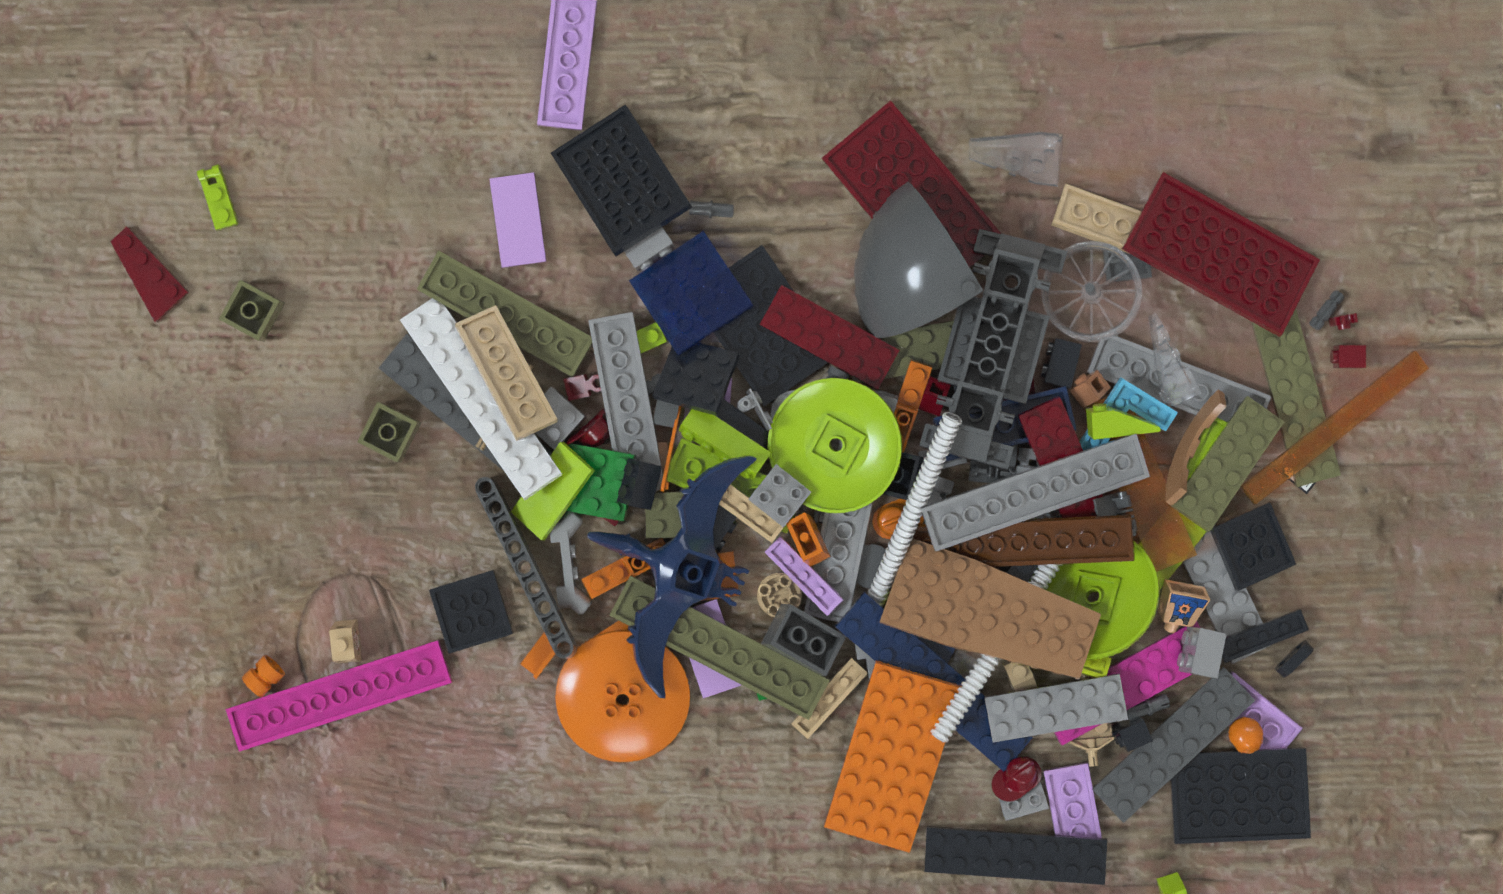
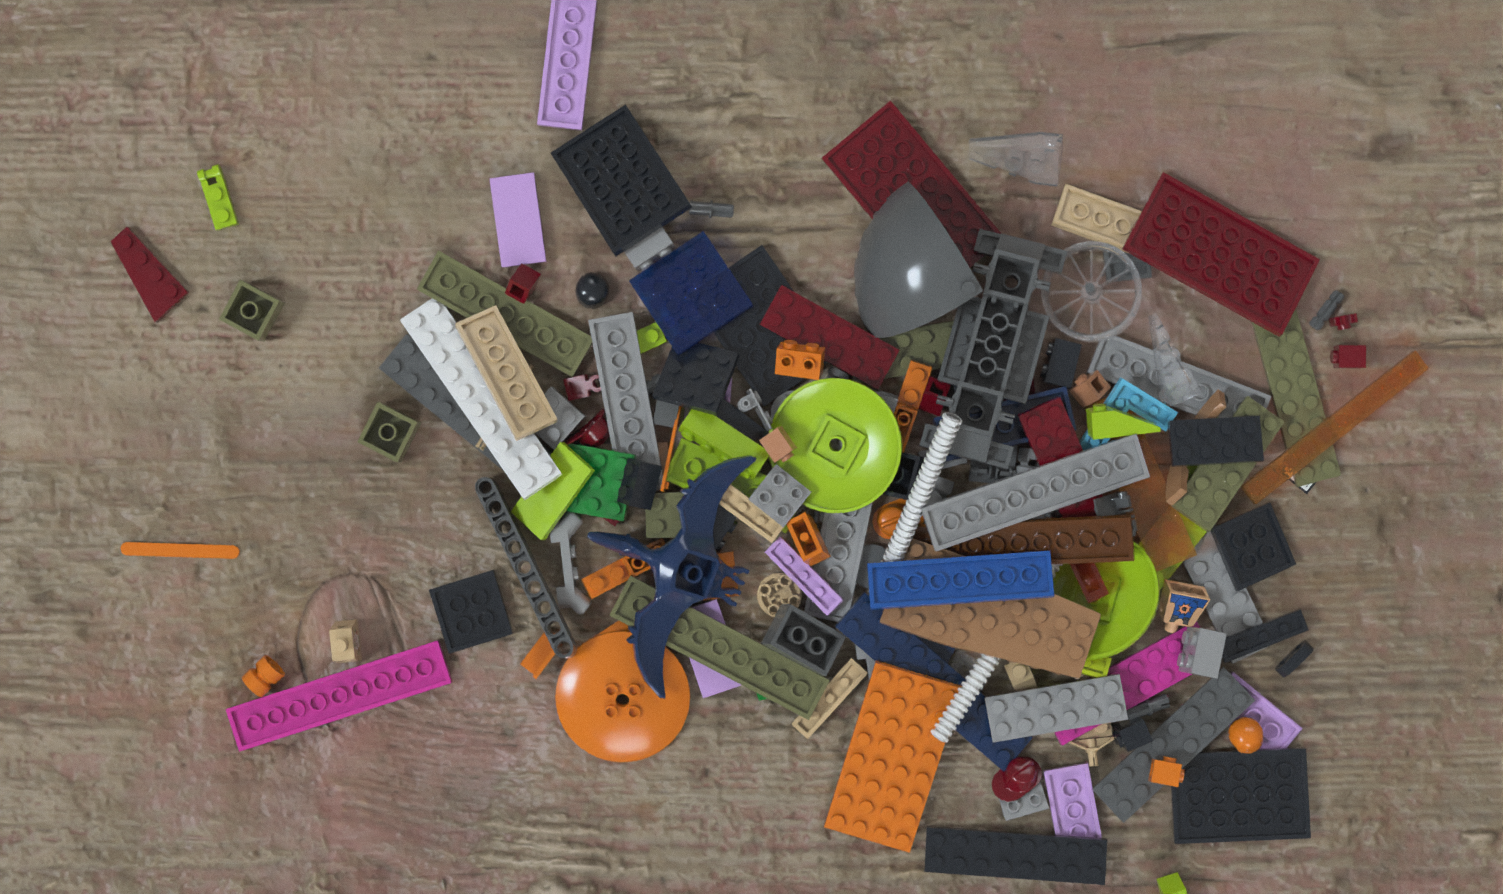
none -> orange piece [120,542,240,559]
none -> dark red brick [505,263,541,304]
none -> black hair [575,272,609,309]
none -> nougat brick [759,426,797,463]
none -> orange brick [775,340,825,380]
none -> blue plate [867,551,1054,610]
none -> clear red slope [1070,563,1109,604]
none -> orange brick [1148,756,1185,787]
none -> black plate [1168,416,1264,467]

